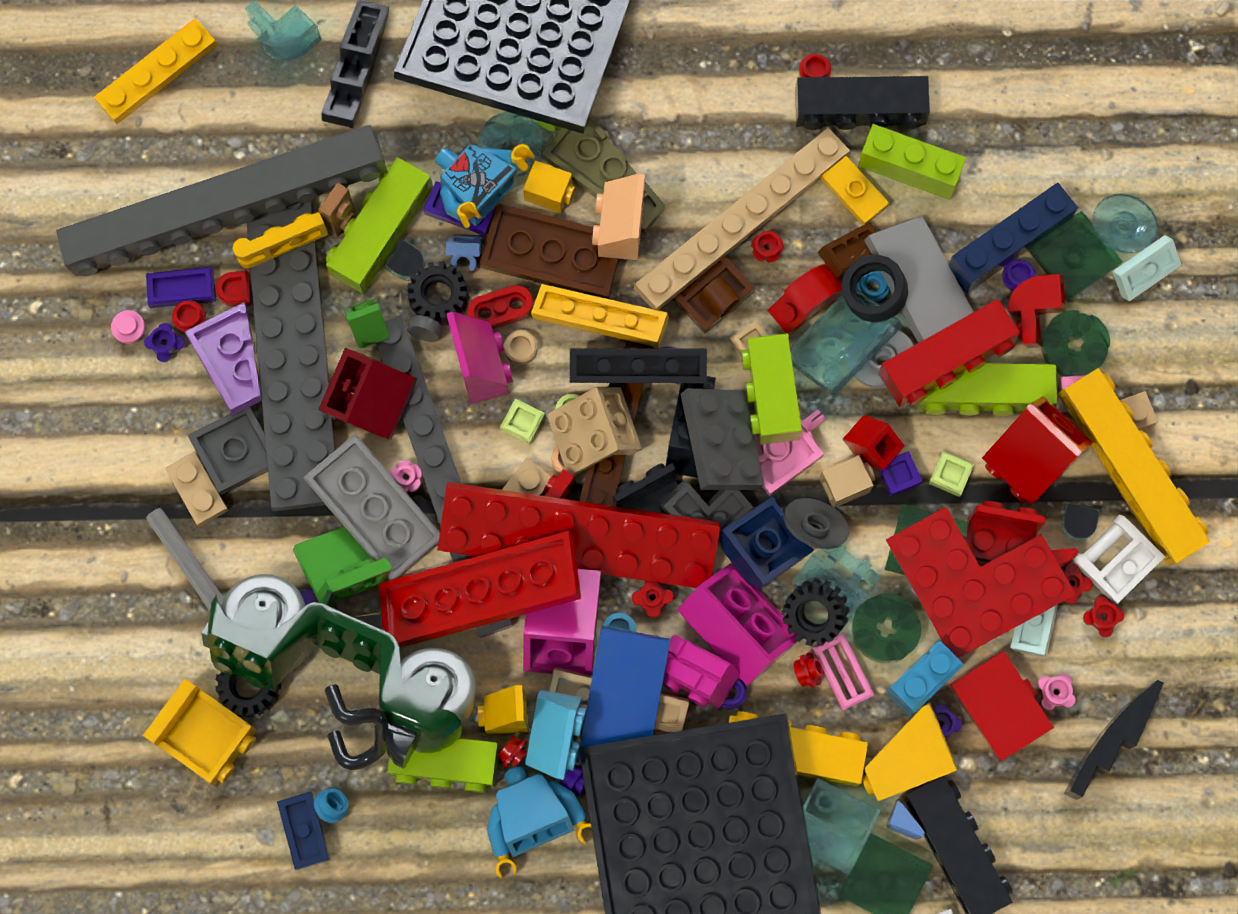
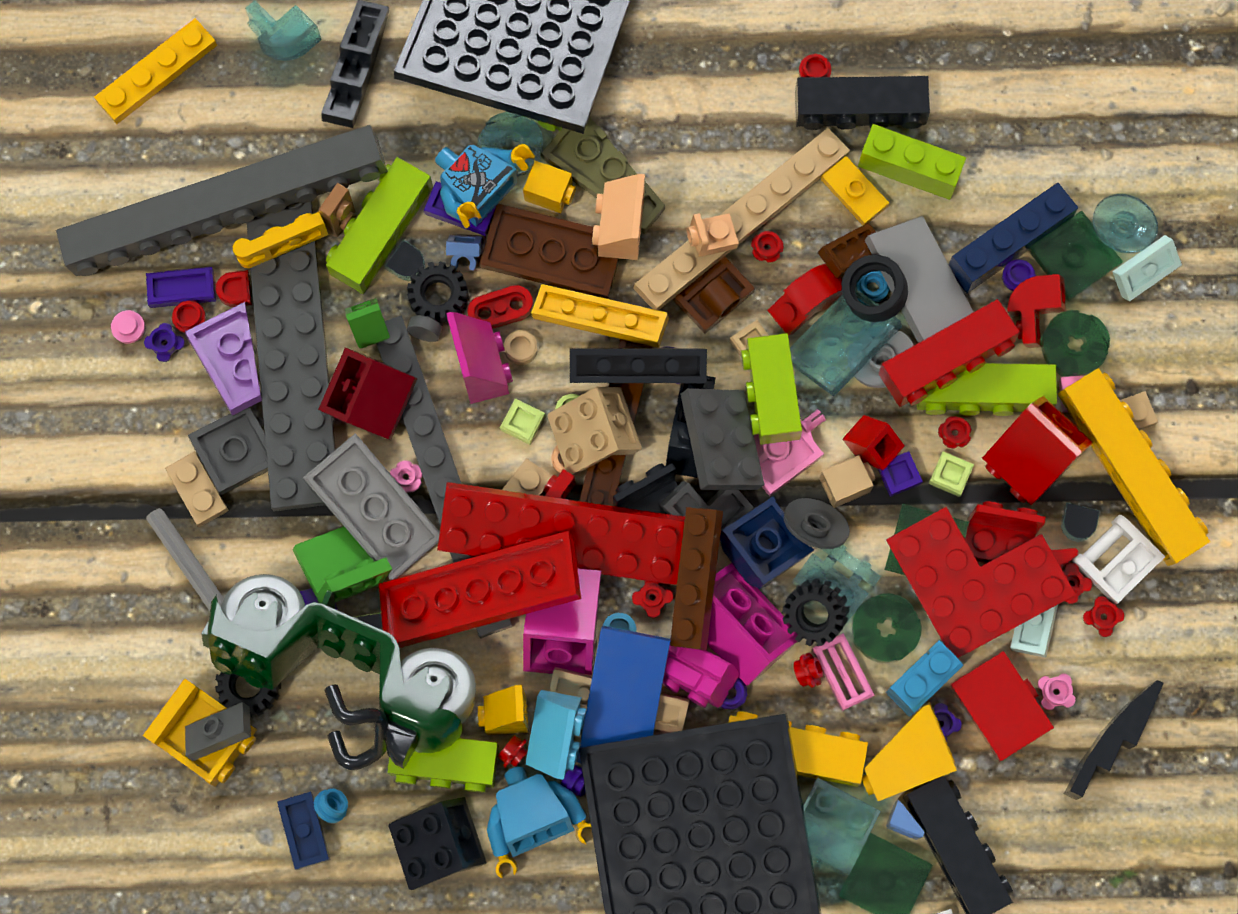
none -> dark grey plate [185,702,251,761]
none -> black bracket [389,797,487,890]
none -> reddish brown plate [670,507,723,650]
none -> light nougat bracket [687,213,739,257]
none -> red plate [938,416,972,449]

